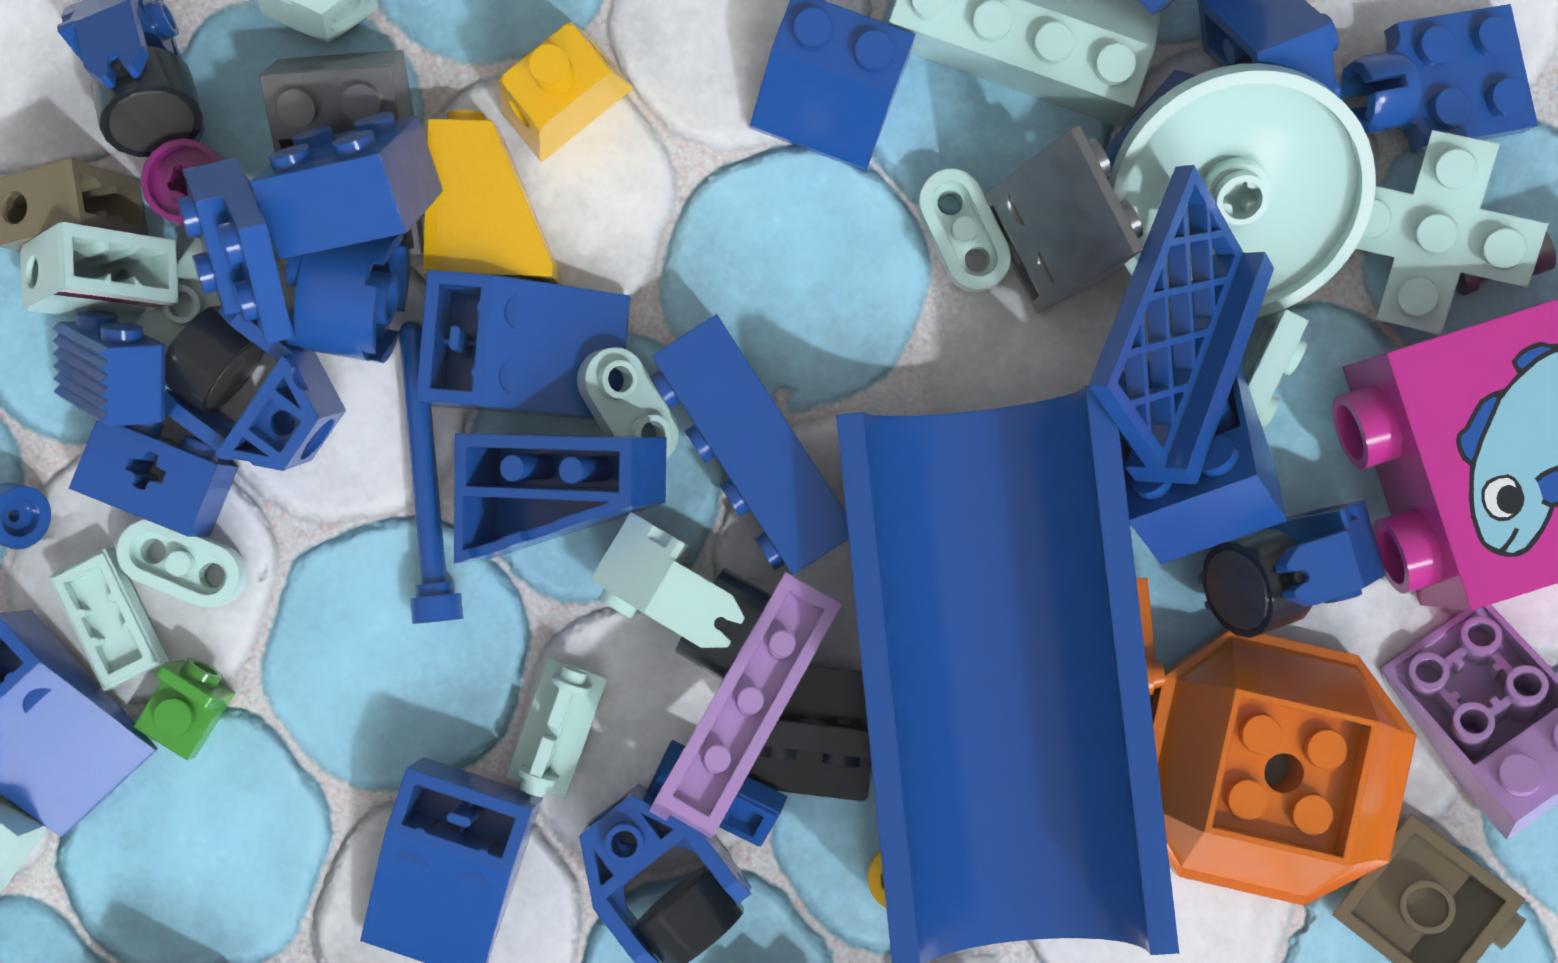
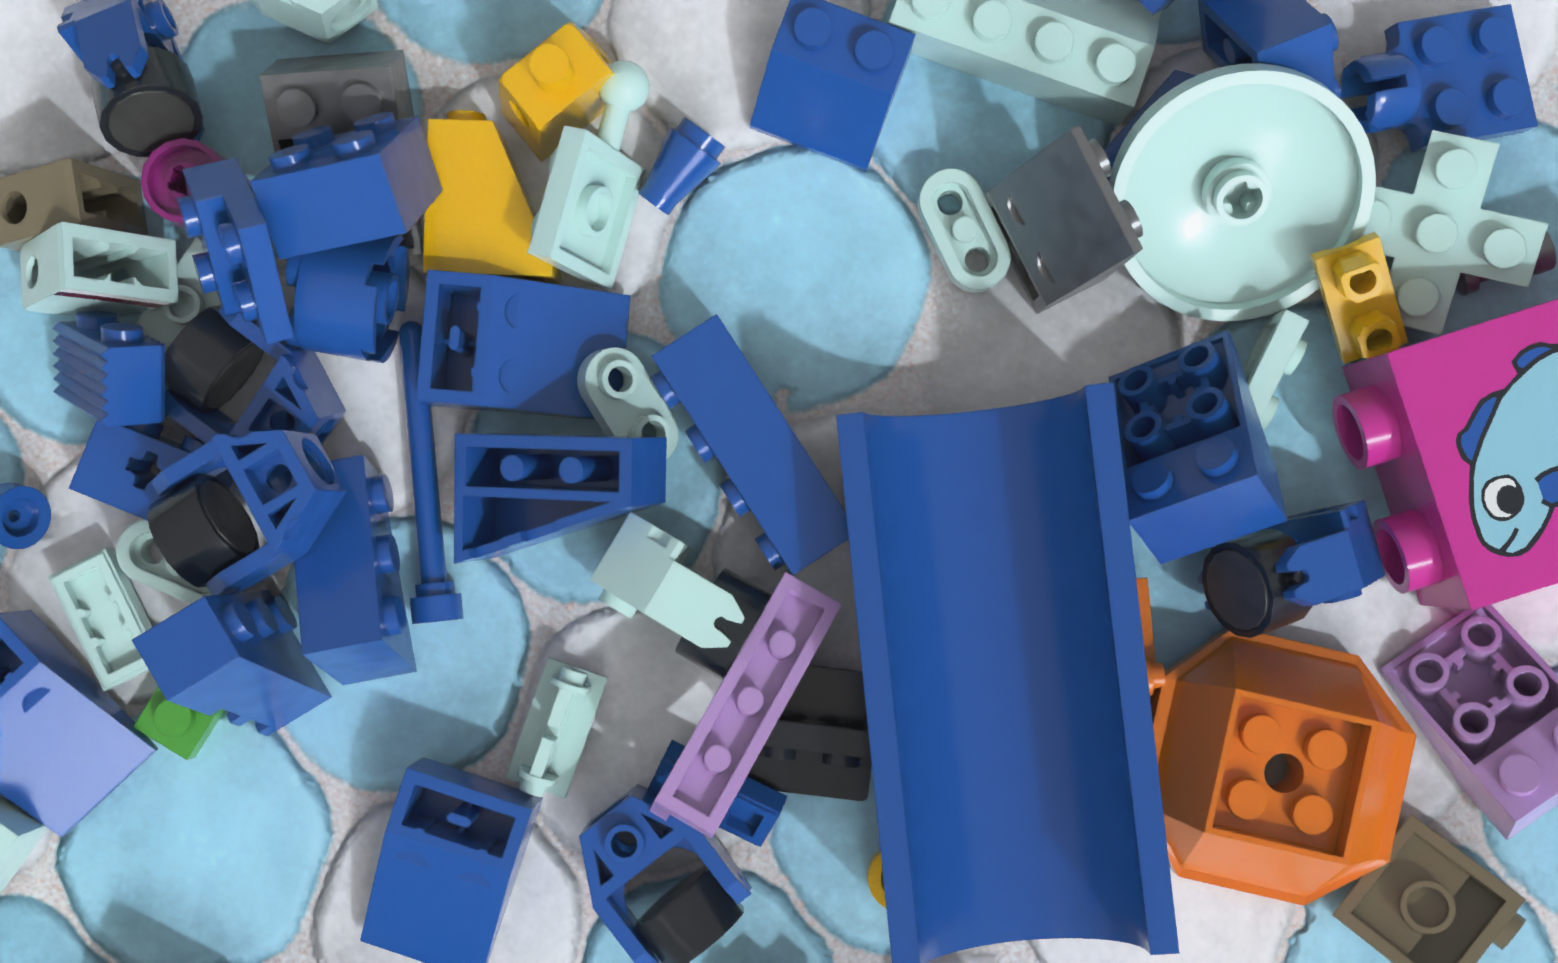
blue fence [1088,165,1274,484] -> none
none -> blue wedge [132,590,332,736]
none -> blue piece [147,430,347,595]
none -> blue wedge [294,455,417,685]
none -> light aqua plate [528,60,650,290]
none -> blue cone [638,116,725,215]
none -> yellow hips [1310,232,1408,364]

